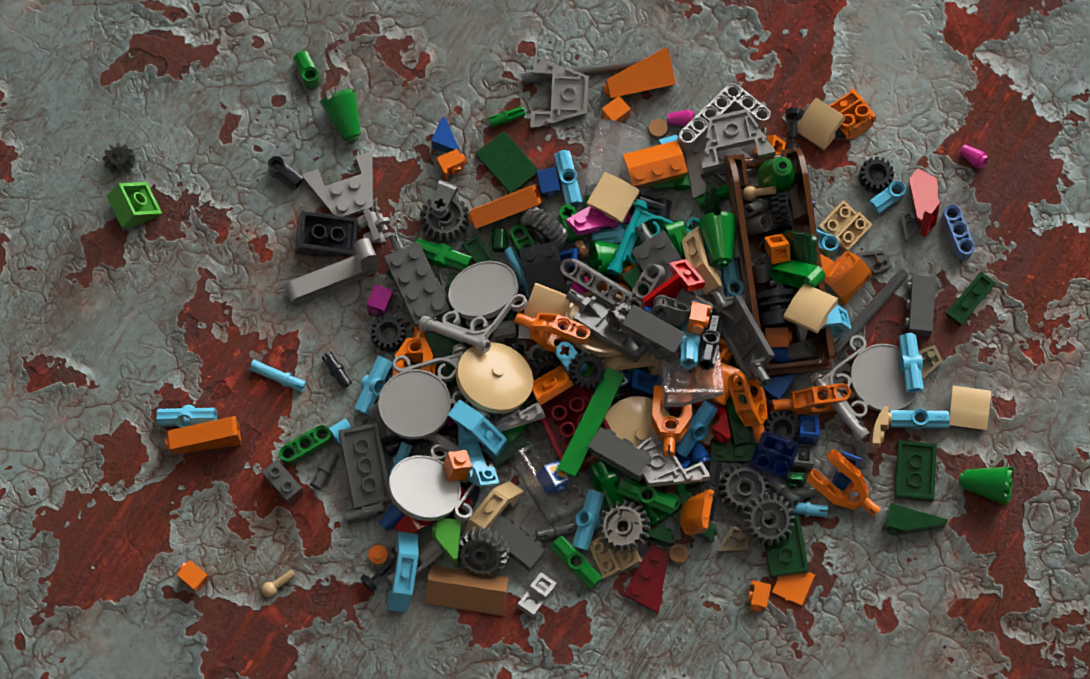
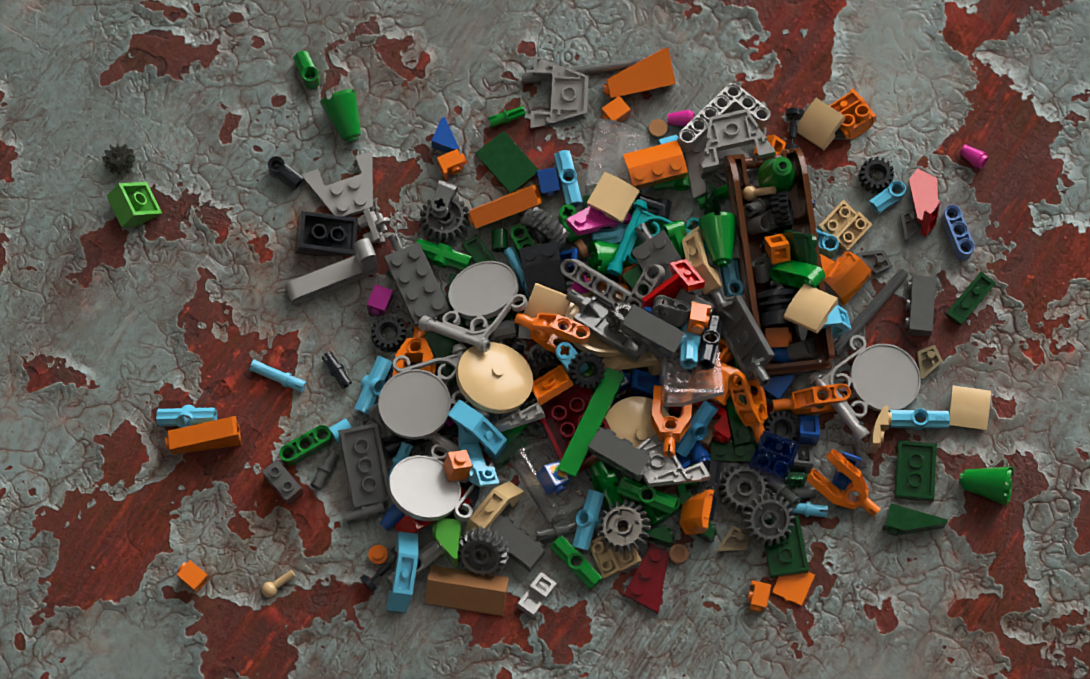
medium azure piece [898,333,924,393] -> none

